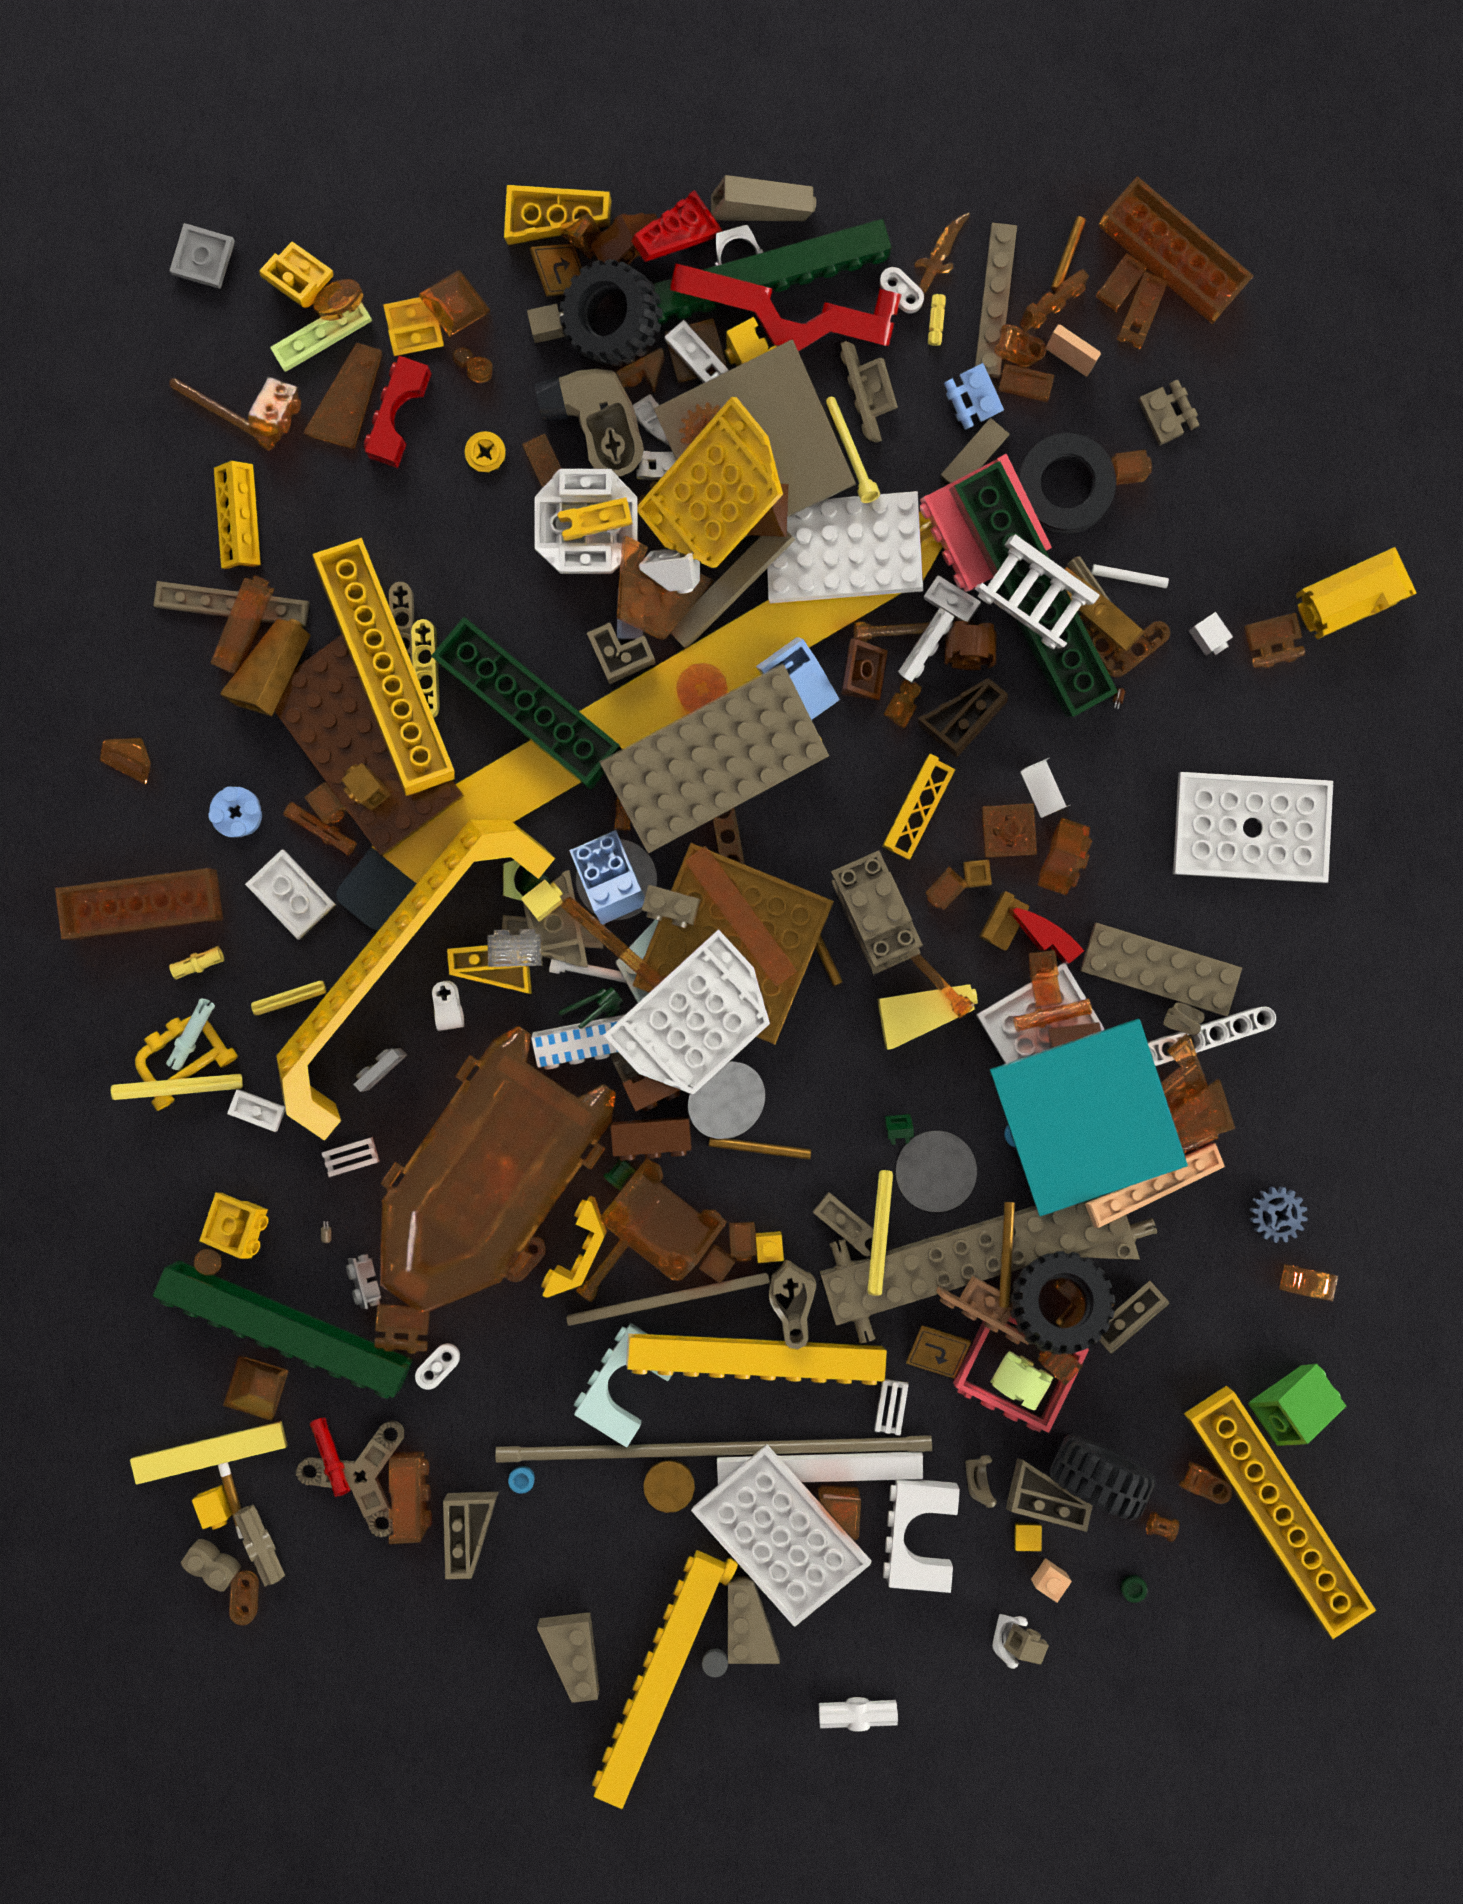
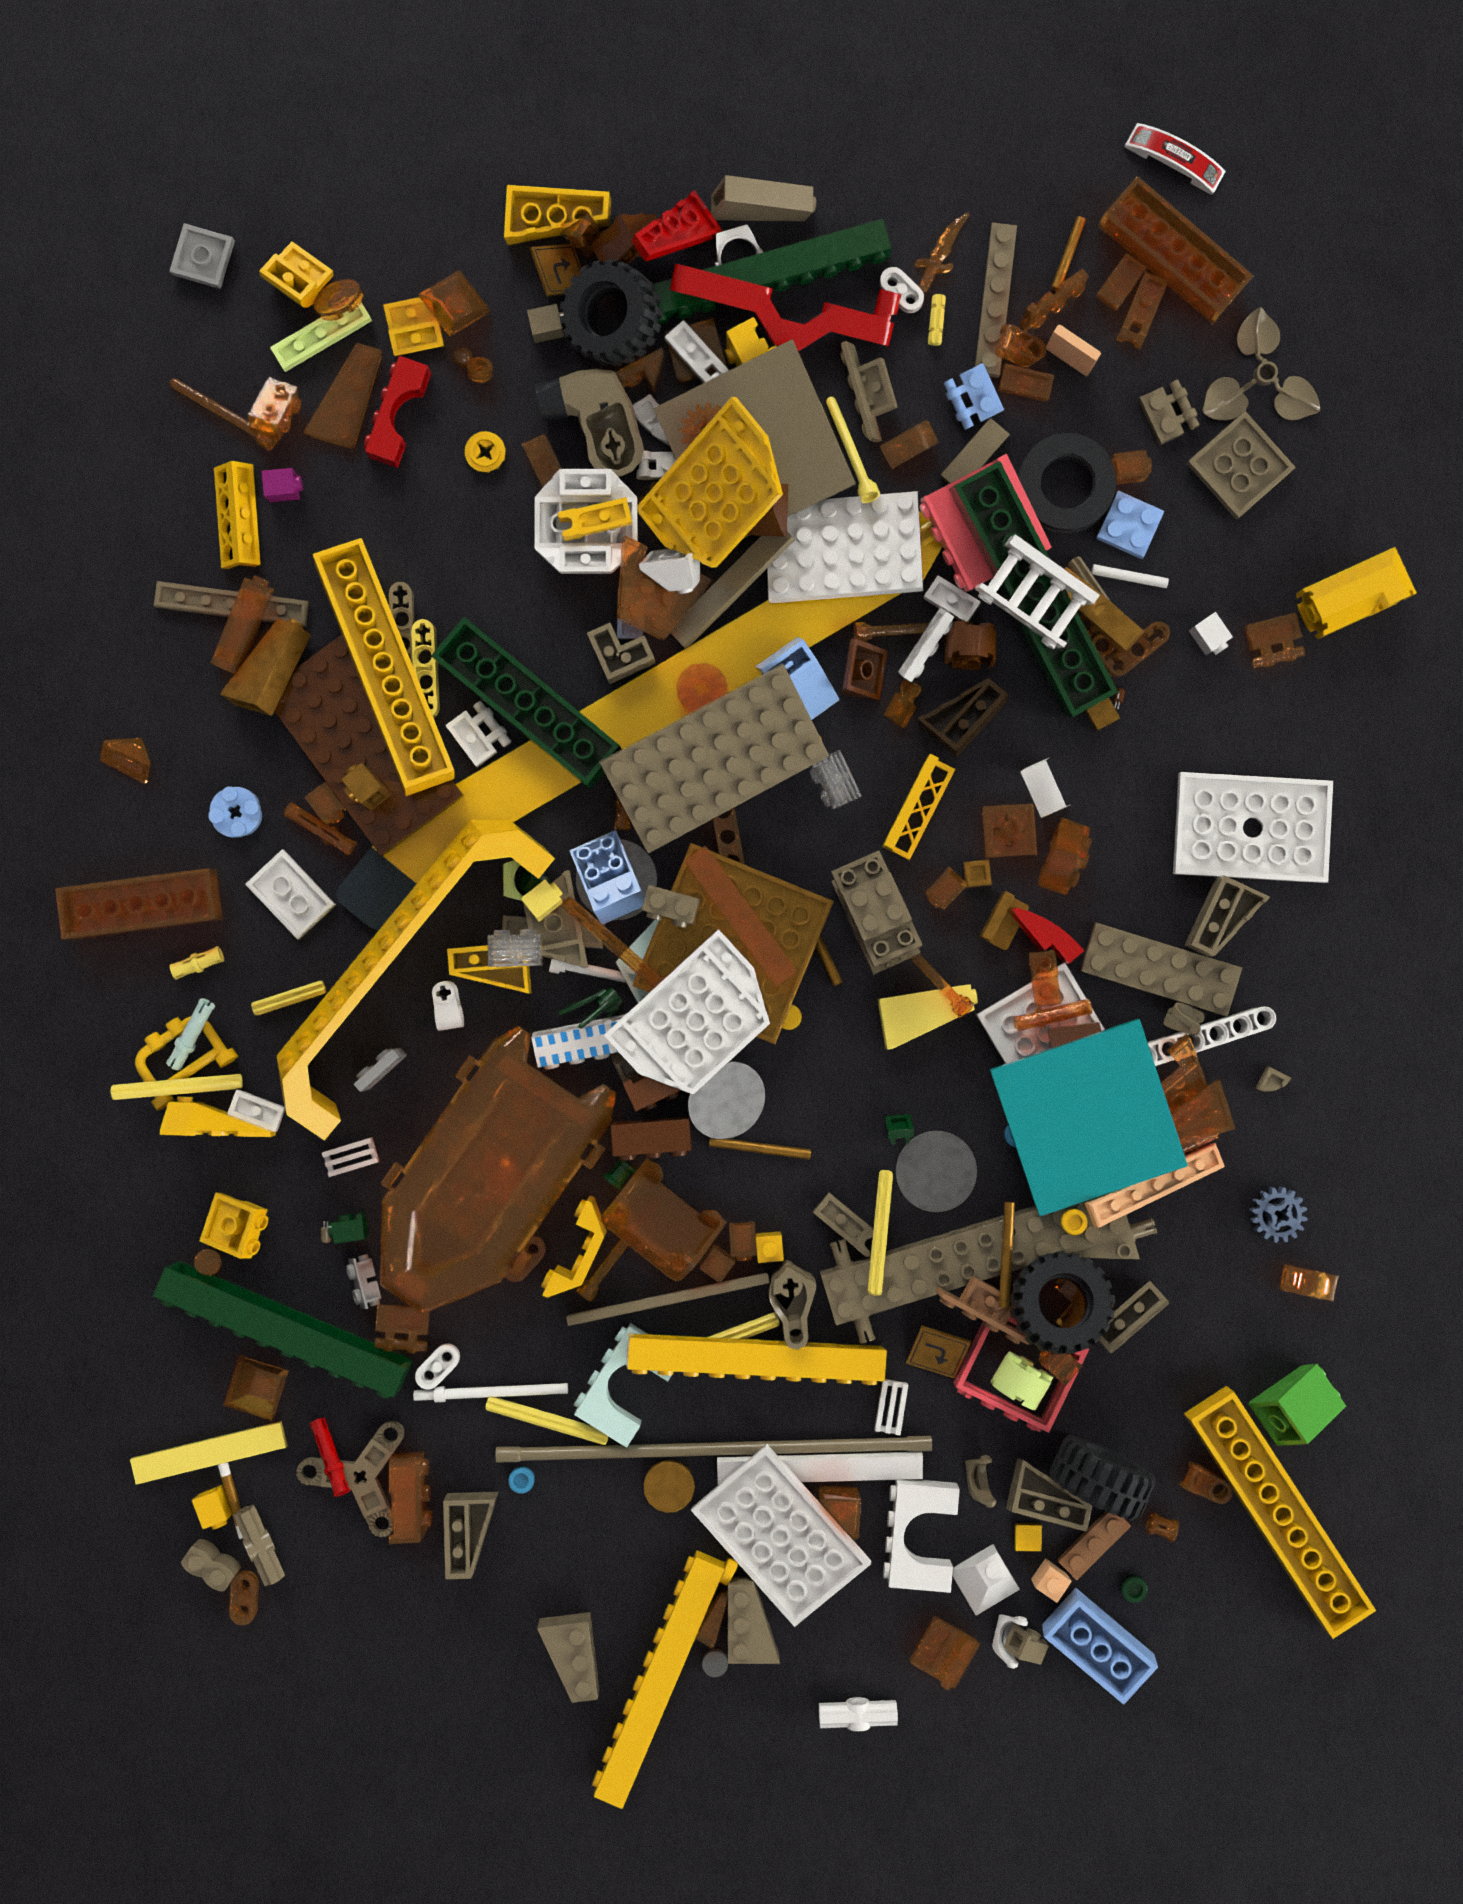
none -> yellow wedge [160,1096,276,1137]
none -> magenta brick [262,468,303,502]
none -> dark green brick [328,1211,369,1244]
none -> white bar [413,1383,568,1402]
none -> white plate [446,701,511,767]
none -> light yellow axle [485,1397,609,1445]
none -> clear orange slope [696,1587,728,1649]
none -> light yellow axle [709,1312,780,1339]
none -> yellow tile [782,1005,802,1030]
none -> clear brick [809,750,861,811]
none -> clear orange slope [880,420,939,469]
none -> clear orange plate [909,1615,980,1690]
none -> white slope [952,1544,1020,1615]
none -> light blue brick [1042,1588,1158,1704]
none -> medium nougat plate [1057,1511,1131,1580]
none -> yellow tile [1060,1208,1088,1235]
none -> pearl gold tile [1085,698,1120,731]
none -> light blue plate [1096,490,1164,559]
none -> slope [1124,123,1226,195]
none -> dark tan wedge [1184,875,1270,957]
none -> dark tan plate [1186,411,1296,520]
none -> dark tan plant [1202,307,1320,420]
none -> dark tan tile [1255,1066,1291,1092]

